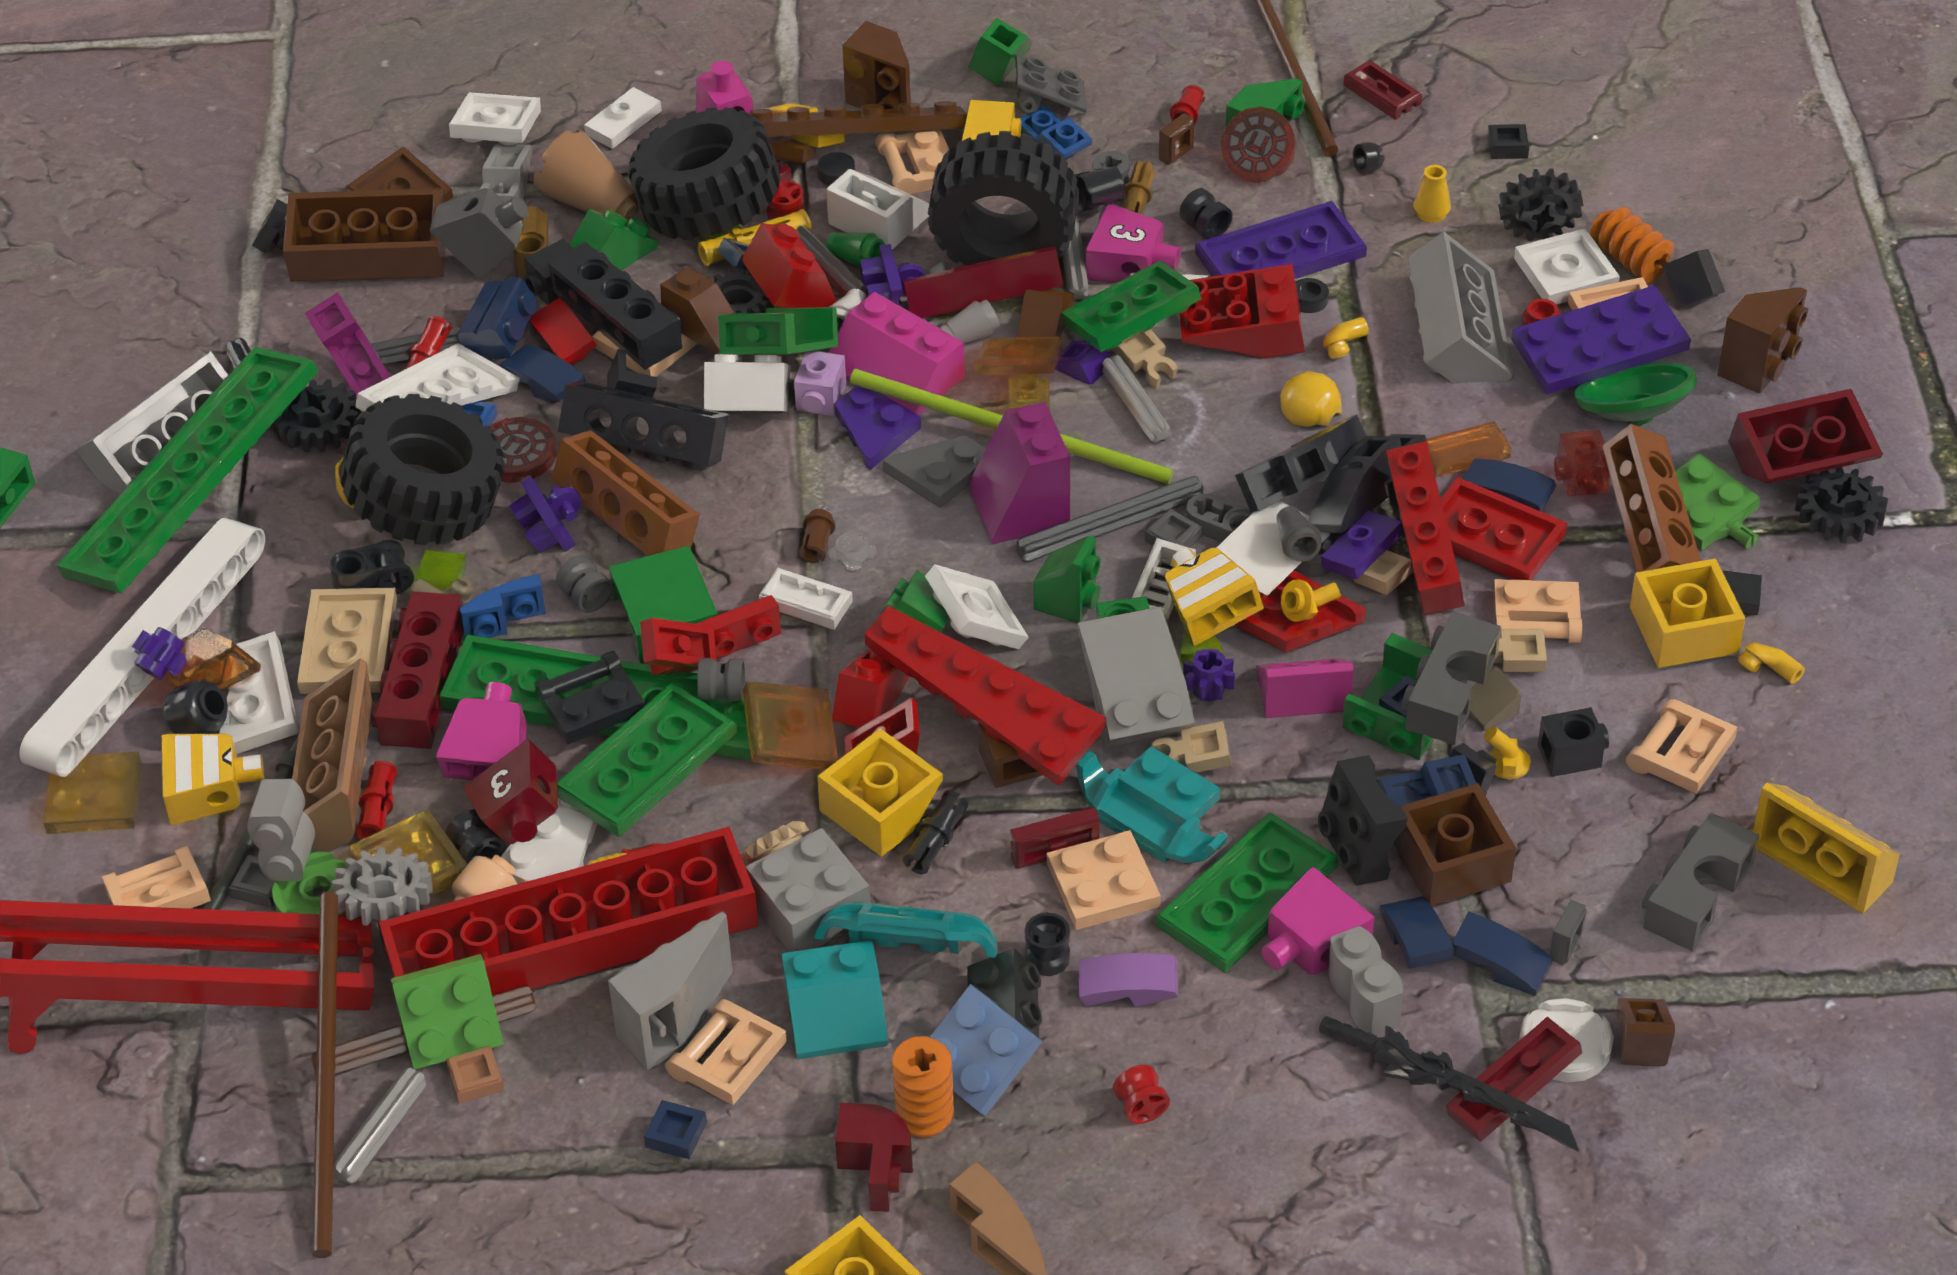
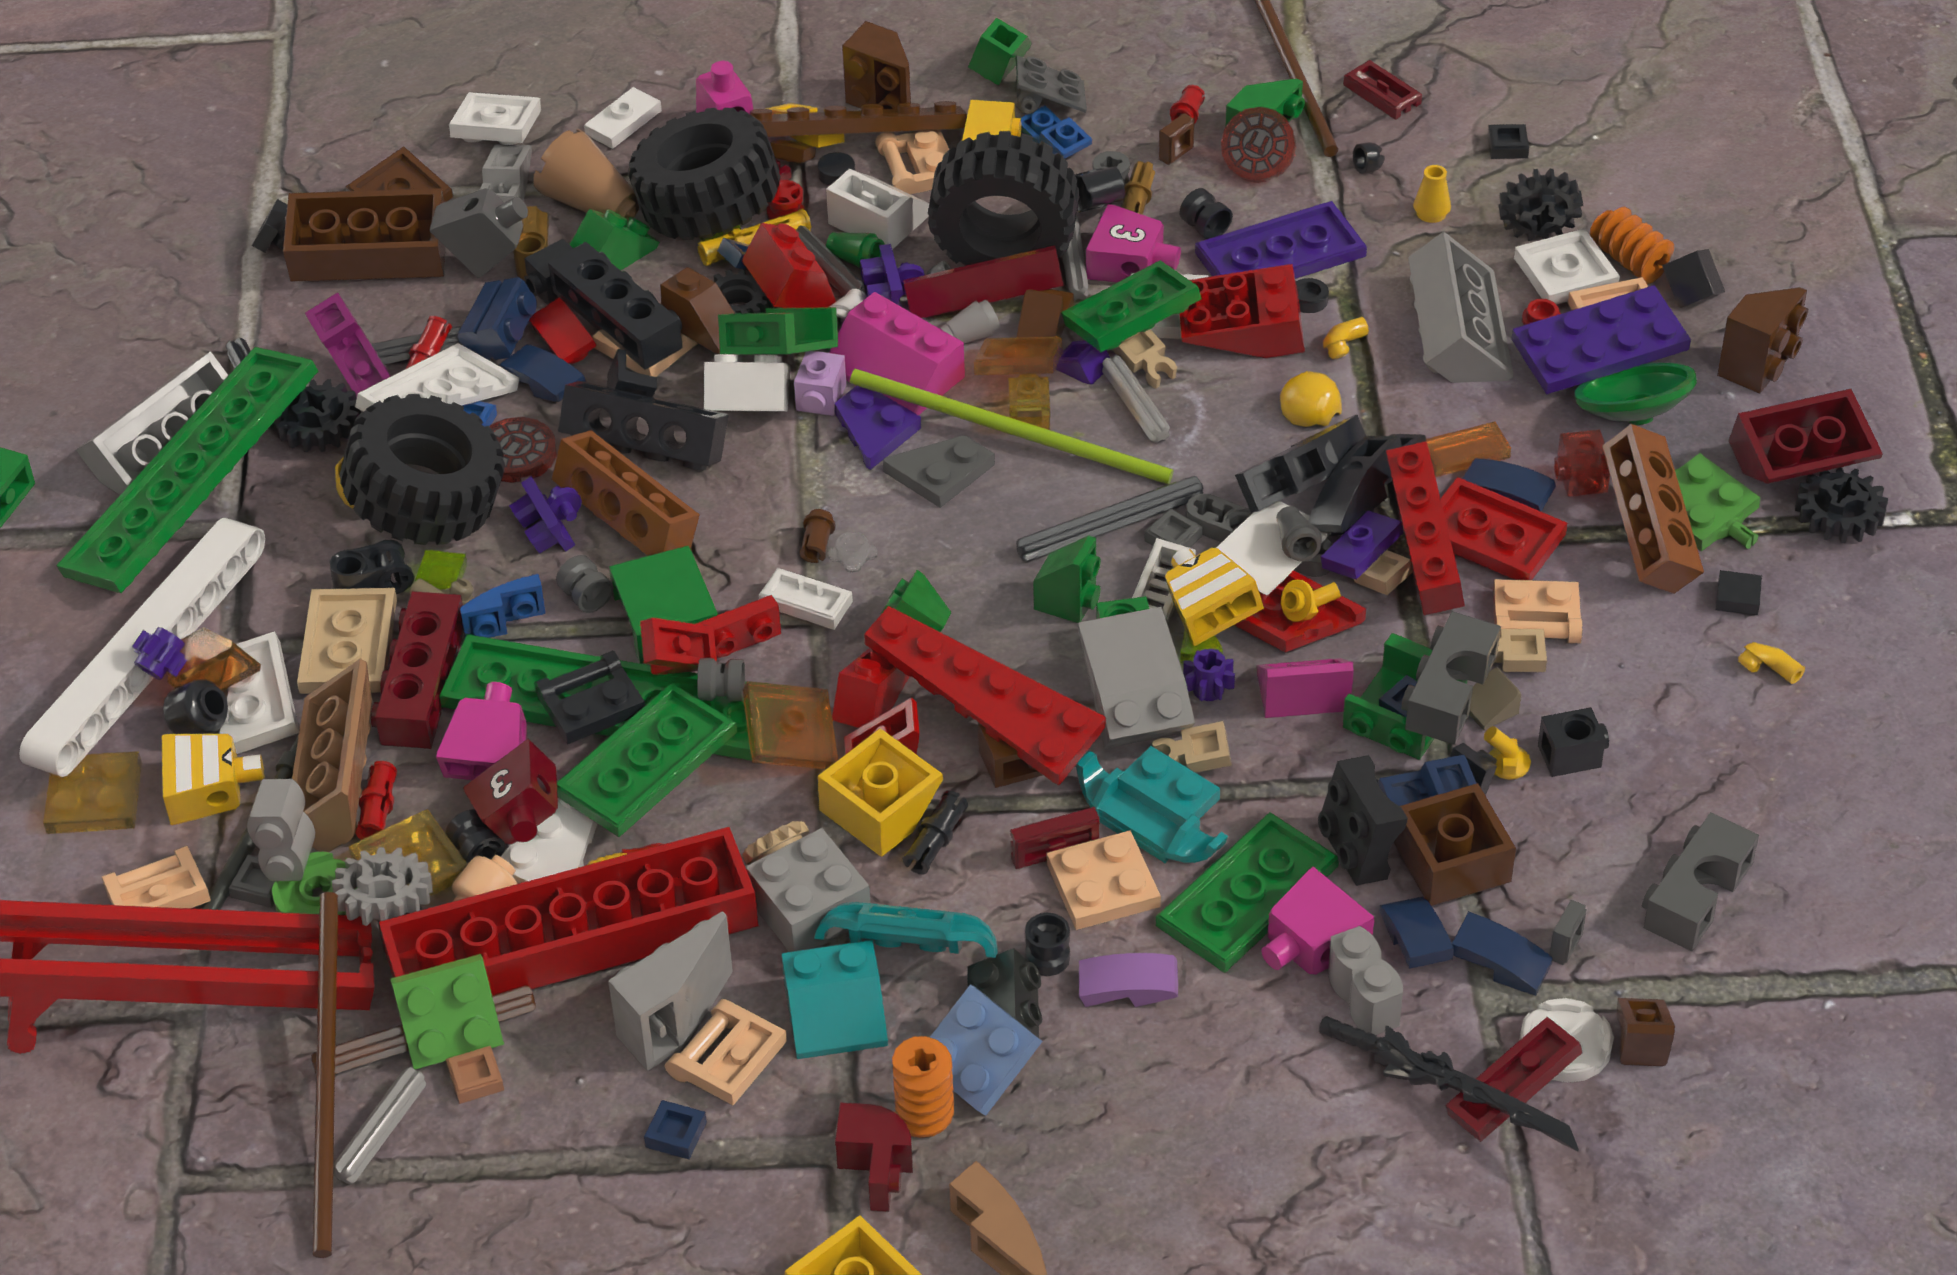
white plate [925,564,1029,649] -> none
magenta slope [968,402,1070,544] -> none
red wheel [1113,1065,1170,1124] -> none
light nougat plate [1626,699,1737,794] -> none
yellow brick [1630,558,1746,668] -> none
yellow slope [1753,783,1900,914] -> none

